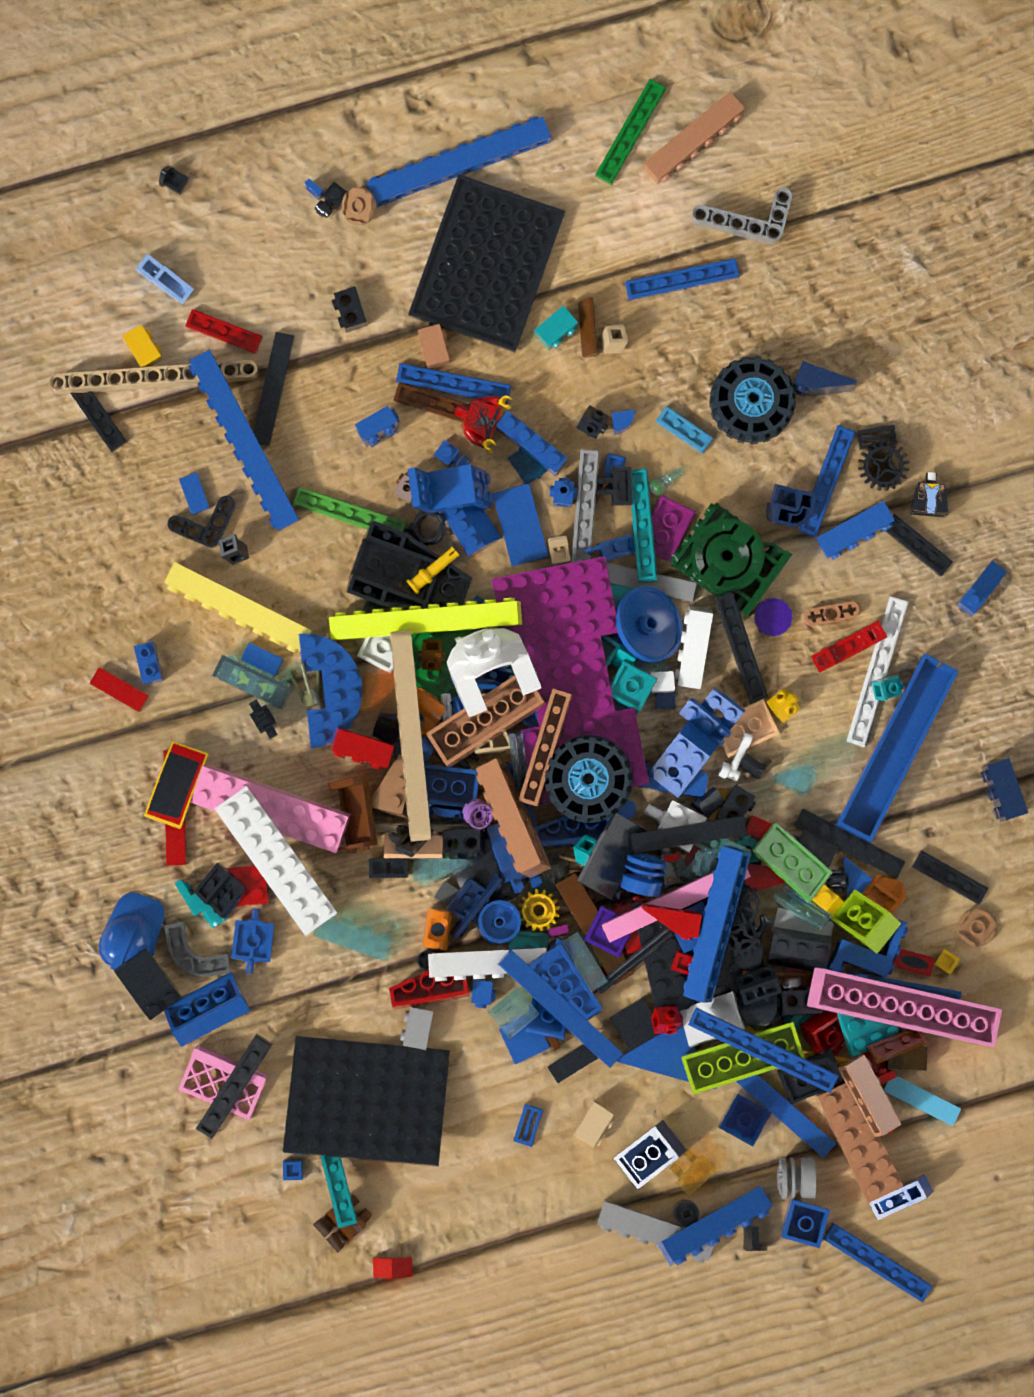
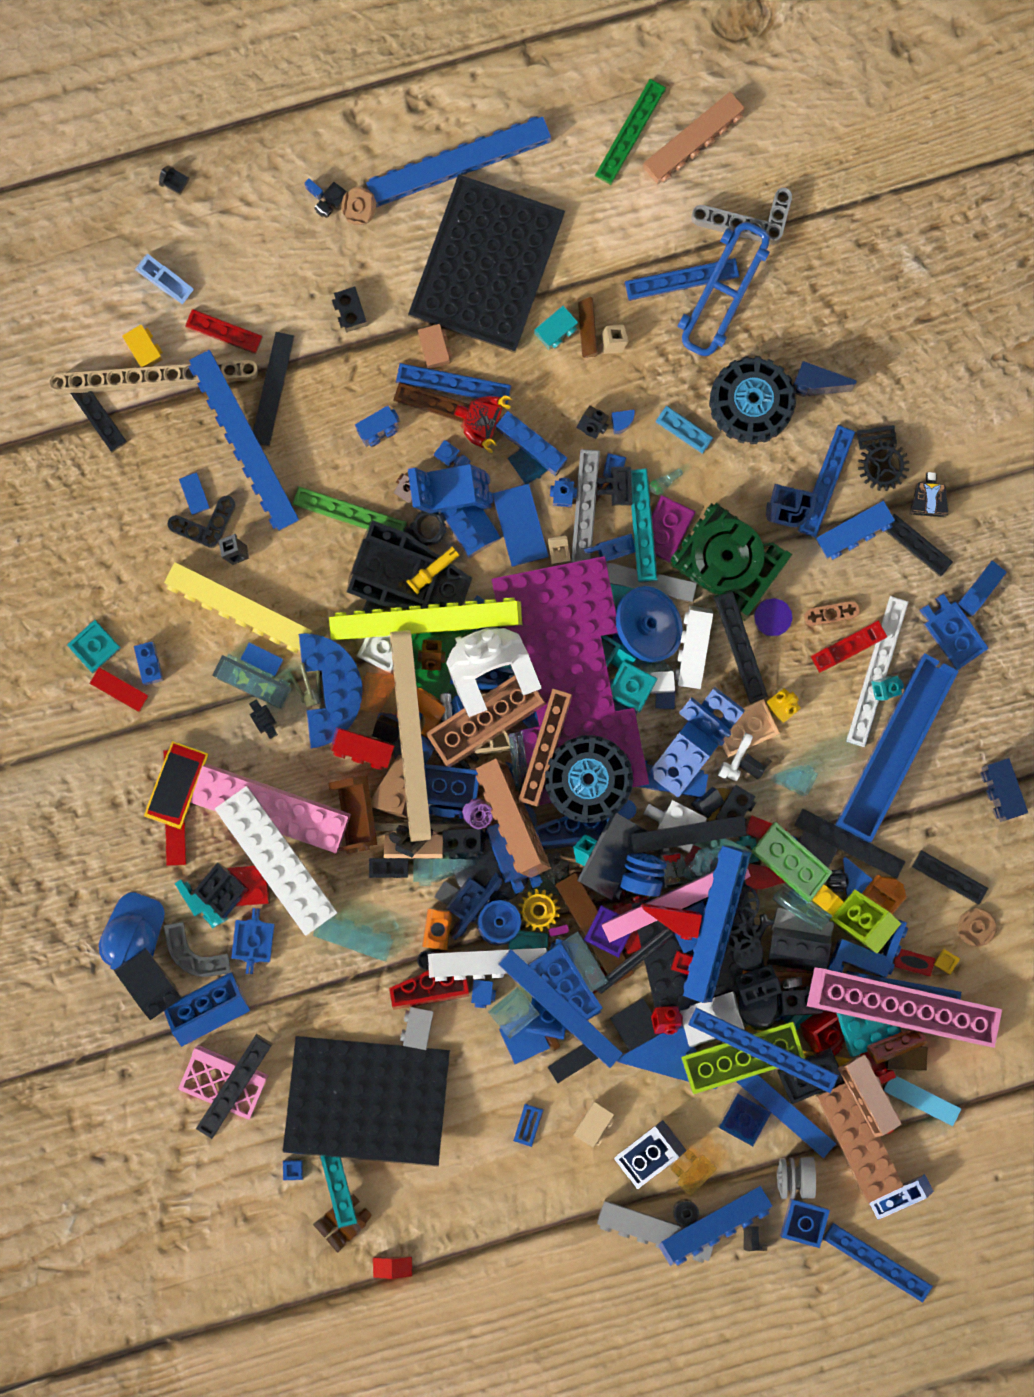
none -> teal tile [67,620,121,673]
none -> blue bar [677,222,770,356]
none -> blue tile [920,594,989,670]

